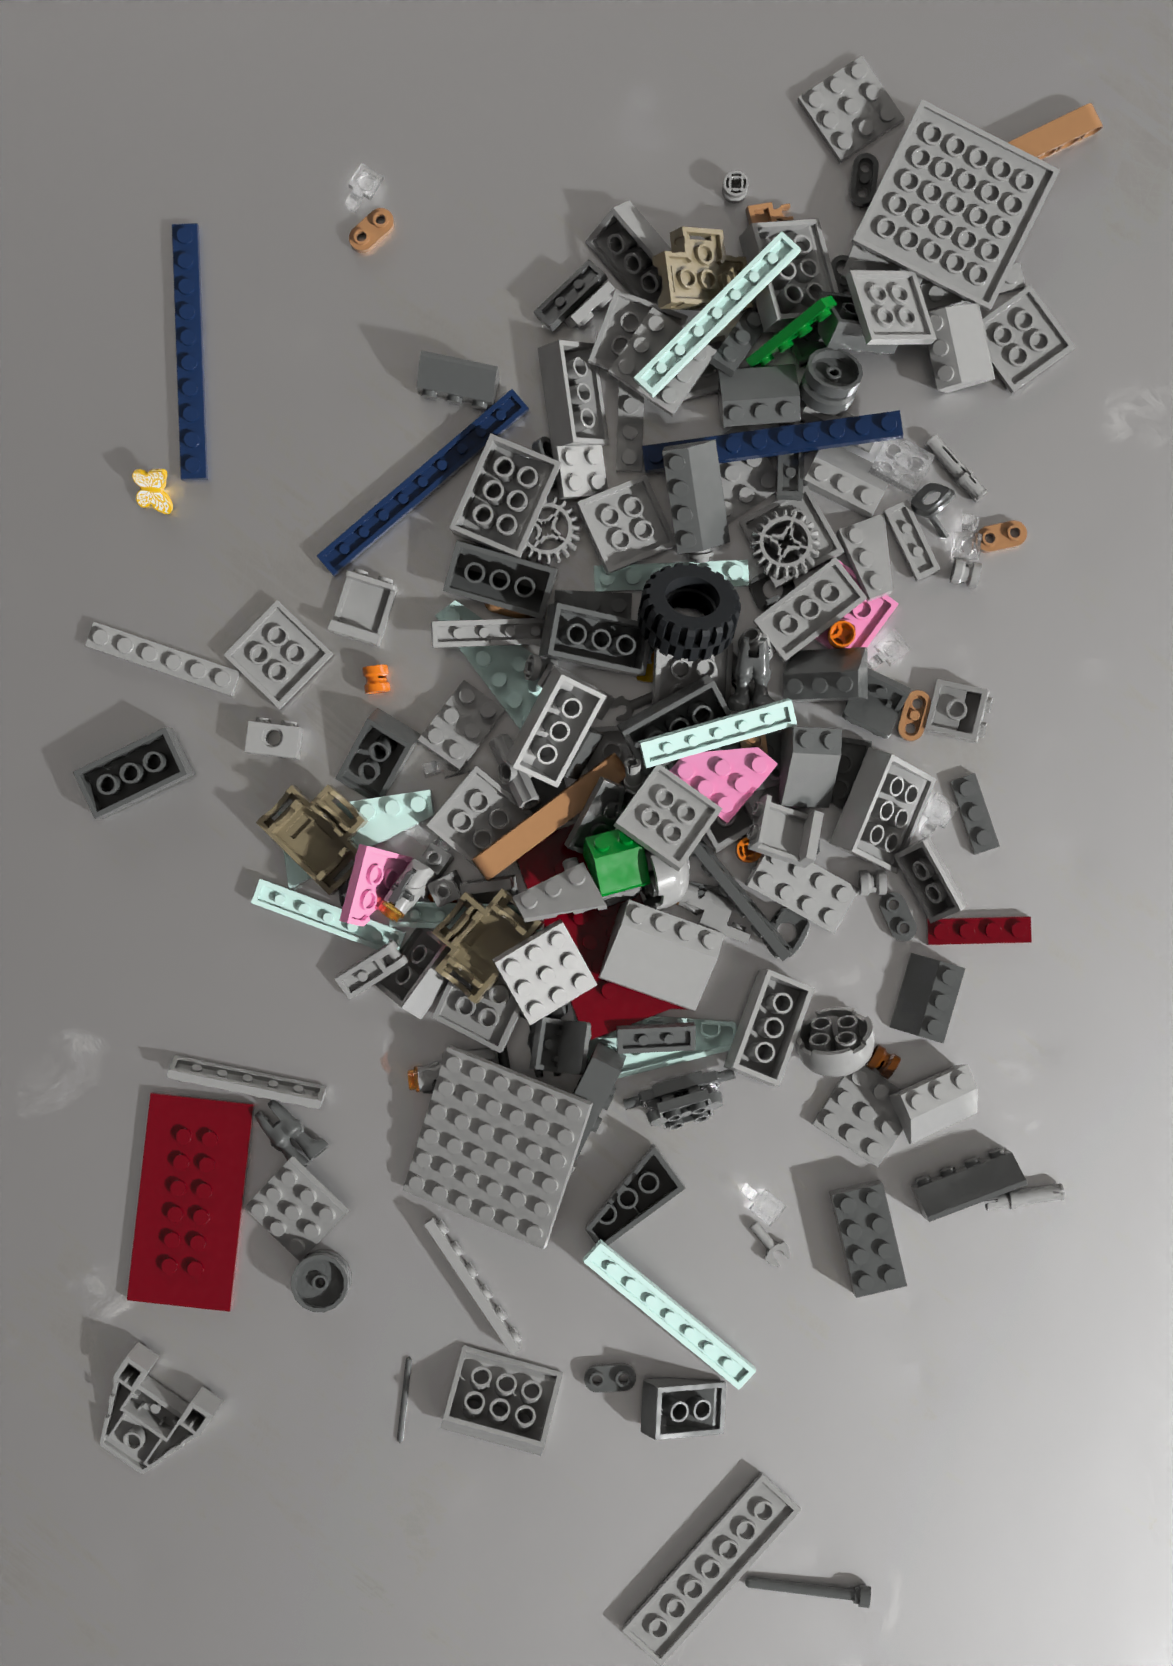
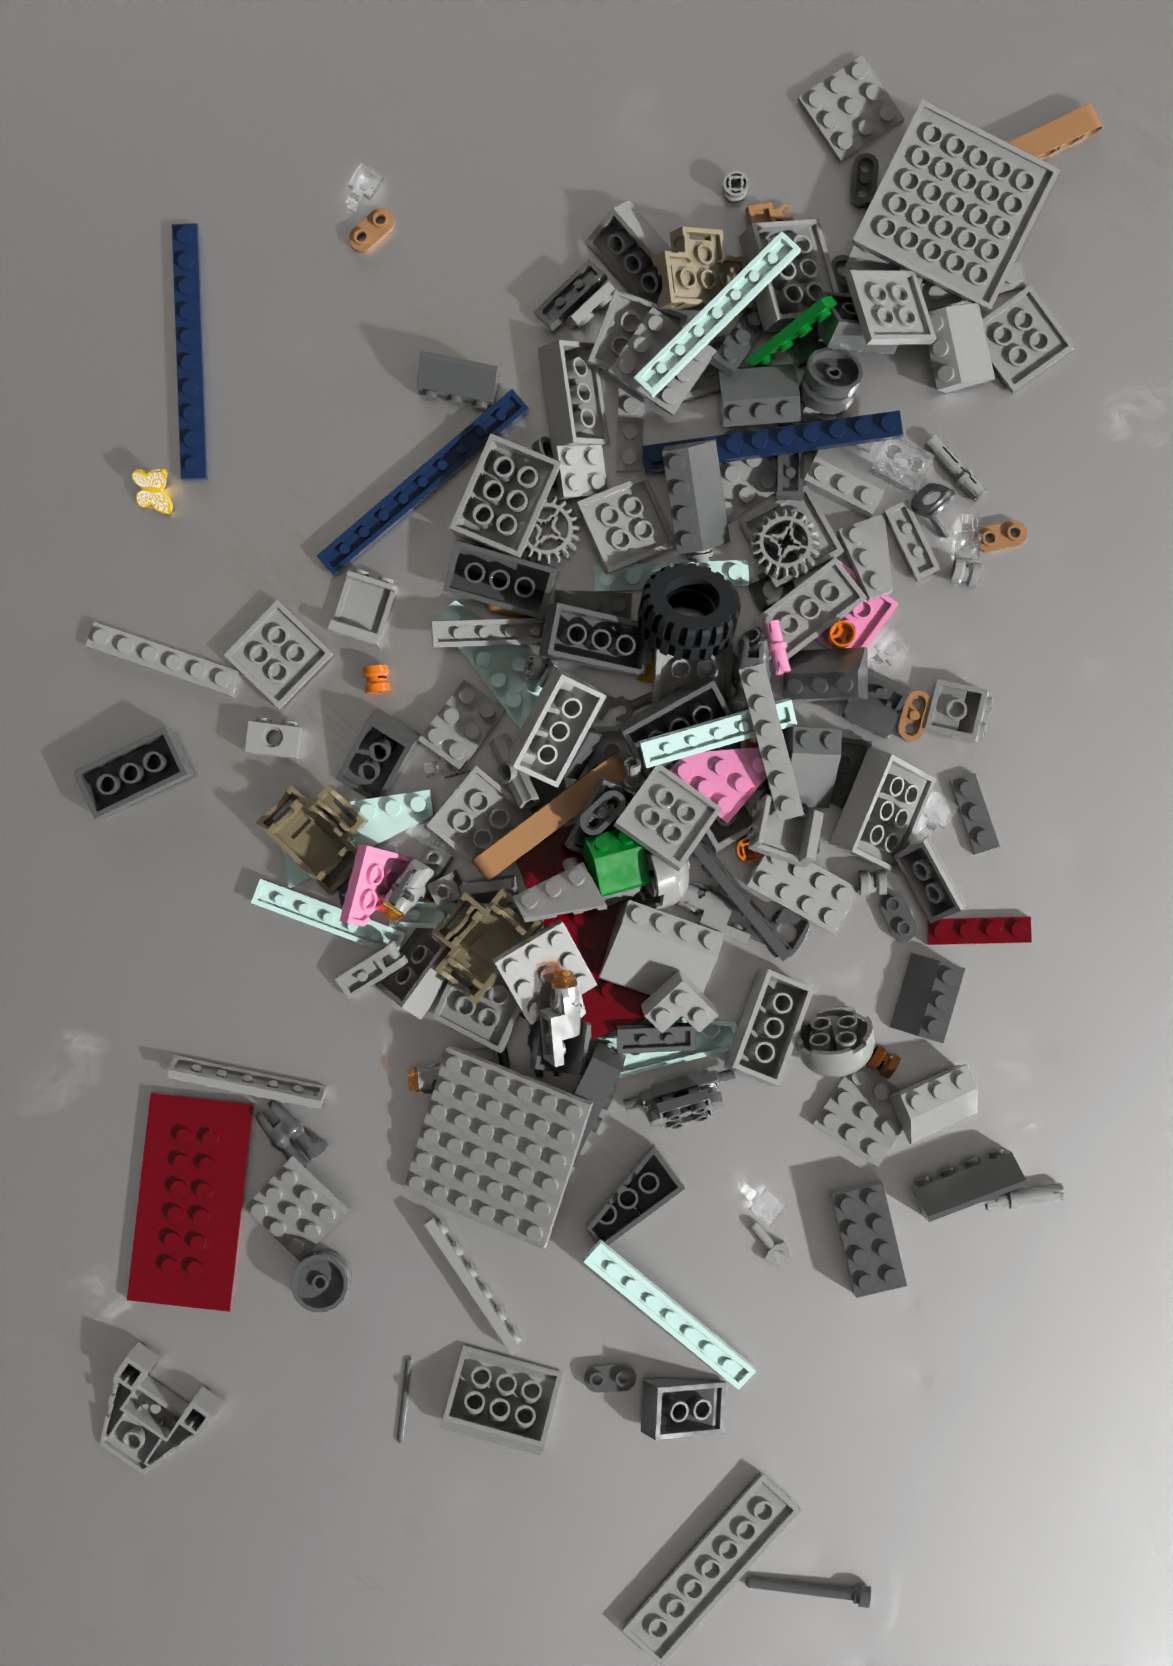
none -> plate [539,970,586,1067]
none -> dark grey plate [580,790,626,835]
none -> light grey brick [641,970,718,1033]
none -> light grey plate [738,662,804,821]
none -> bright pink pin [763,620,791,675]

